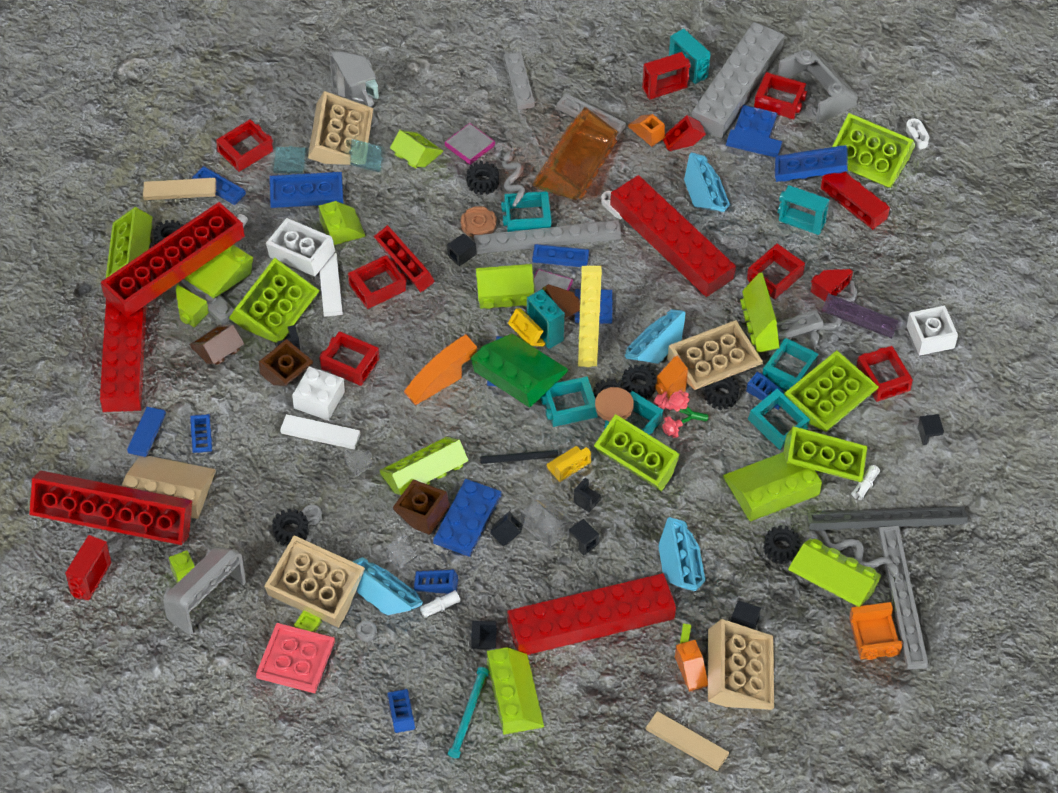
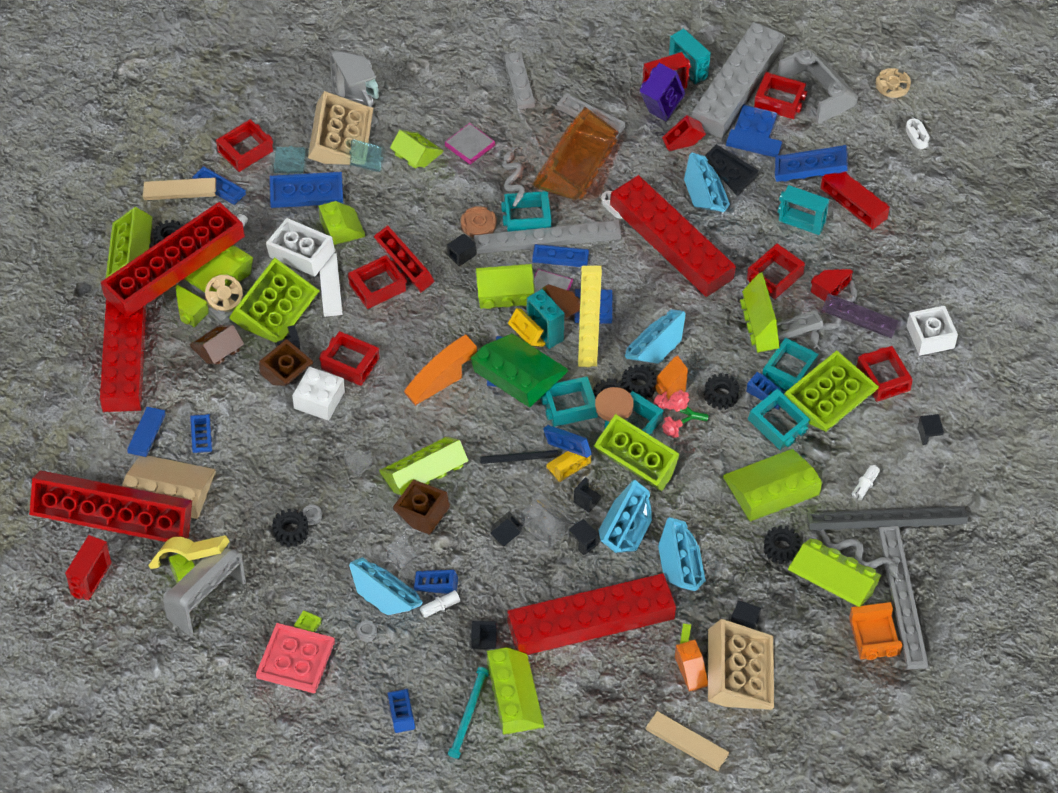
tan slope [264,536,365,628] -> none
white tile [280,414,361,450] -> none
blue plate [433,479,501,557] -> none
black tyre [467,161,499,195] -> none
orange slope [628,114,665,147] -> none
tan slope [667,320,763,390] -> none
lime slope [783,426,867,482] -> none
lime slope [832,113,915,189] -> none
none -> light yellow piece [148,535,230,569]
none -> tan piece [205,275,243,312]
none -> blue tile [543,425,592,458]
none -> medium azure wedge [598,480,652,553]
none -> dark purple brick [640,63,686,122]
none -> black wing [705,144,759,196]
none -> tan piece [875,68,911,98]

